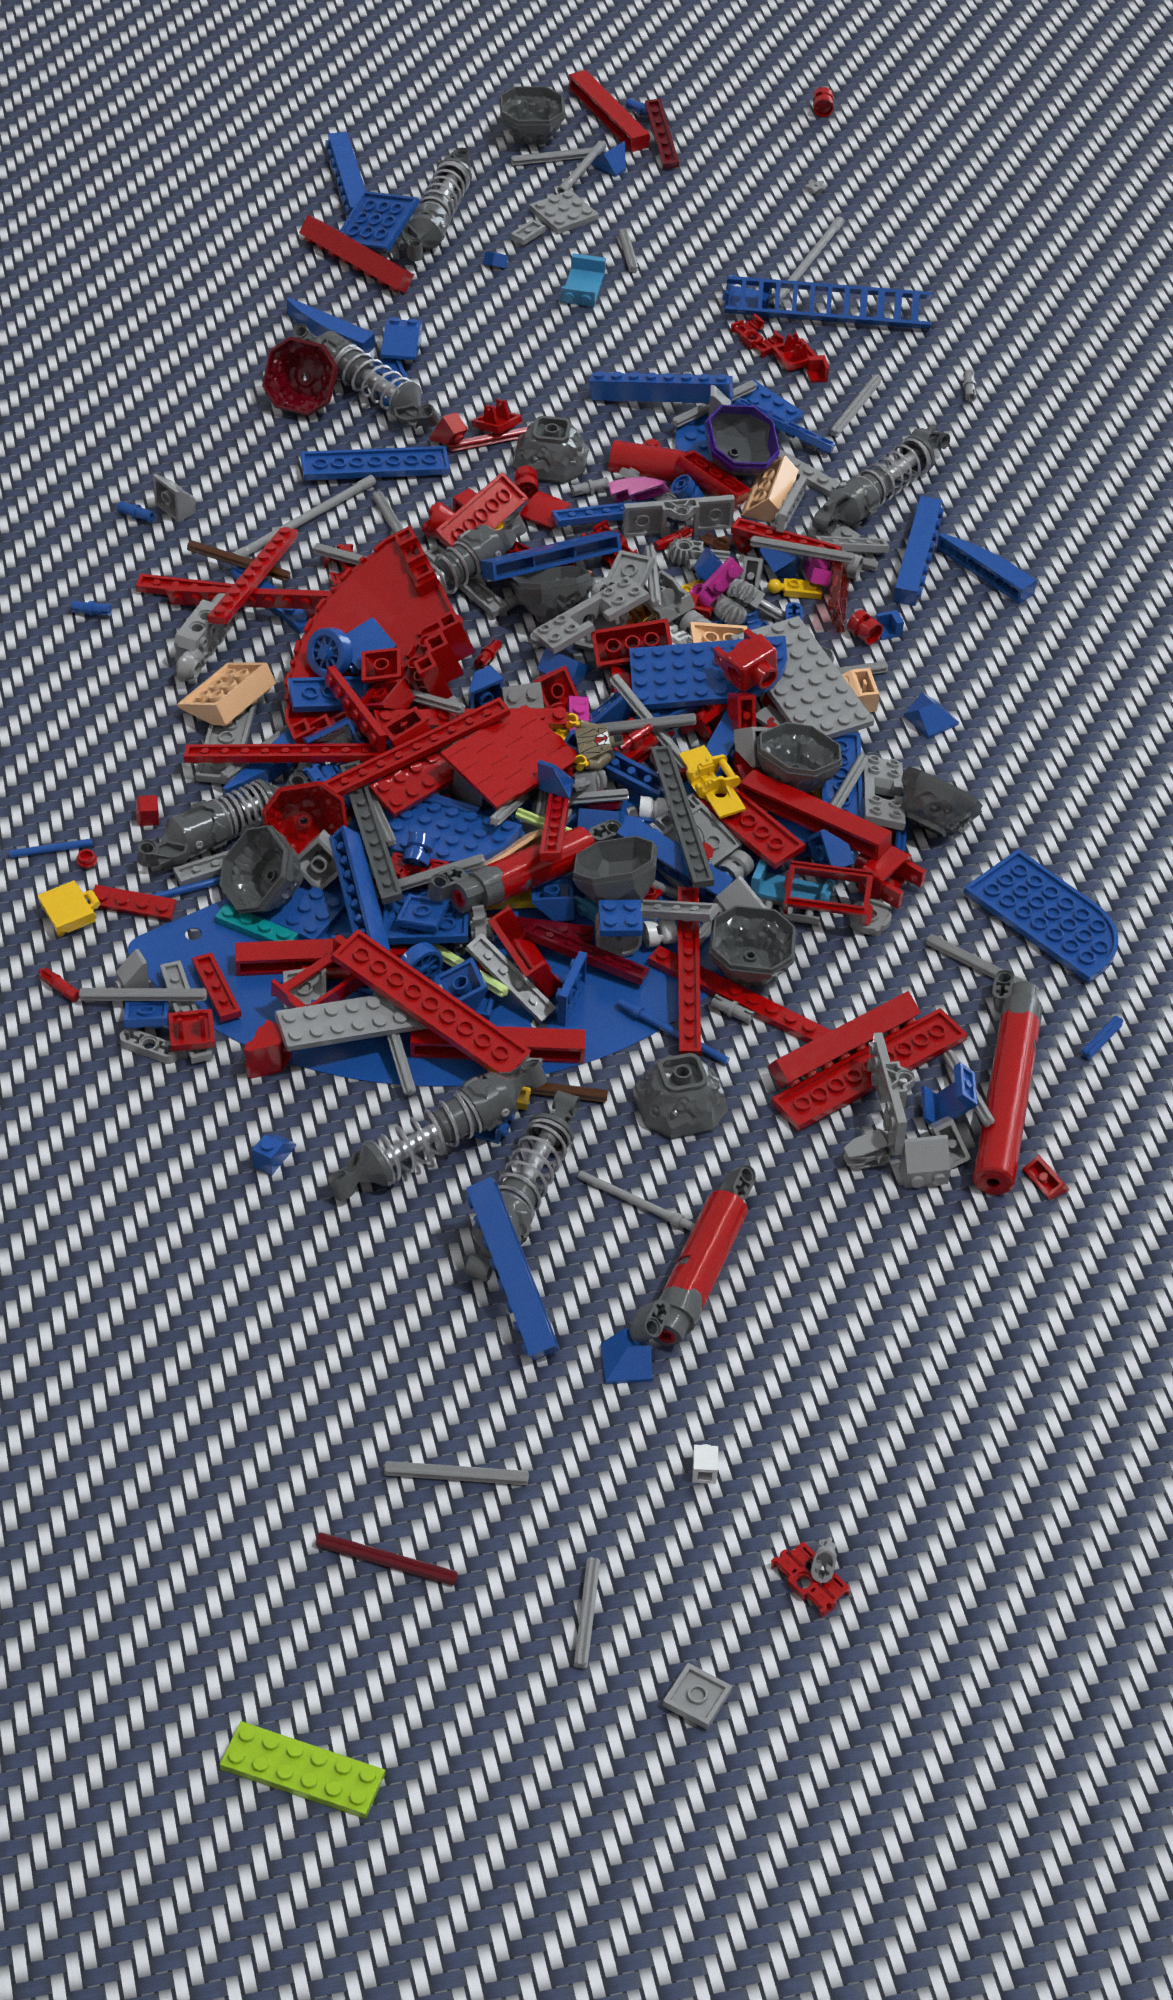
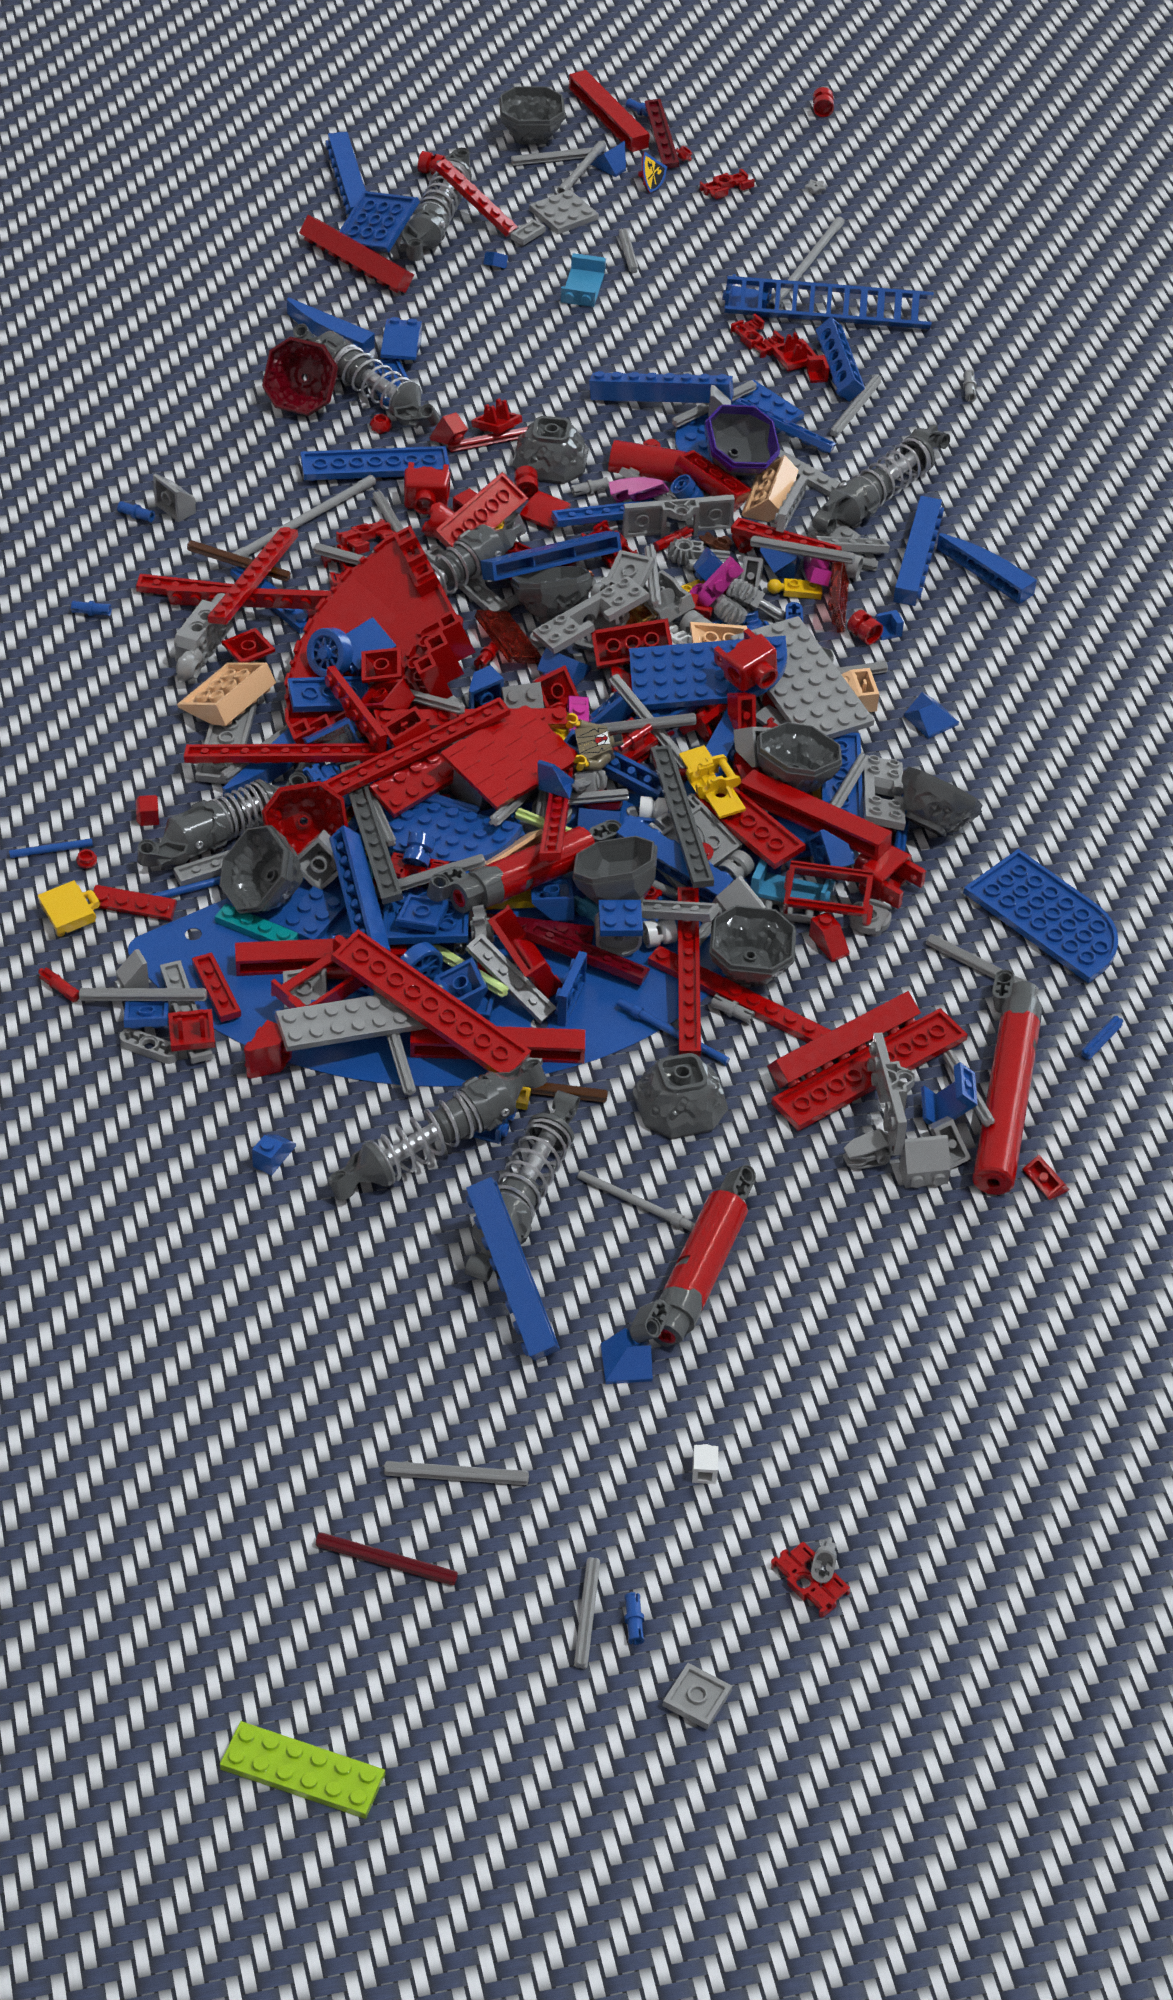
none -> red slope [222,628,275,663]
none -> red piece [336,519,396,554]
none -> red plate [370,414,392,434]
none -> red piece [404,462,451,515]
none -> red wheel [417,151,445,175]
none -> red plate [434,158,518,237]
none -> clear red plate [474,610,542,664]
none -> blue pin [624,1592,644,1645]
none -> shield [638,151,667,193]
none -> red plate [675,146,692,161]
none -> red piece [699,169,755,199]
none -> red slope [809,912,850,962]
none -> blue brick [815,317,865,402]

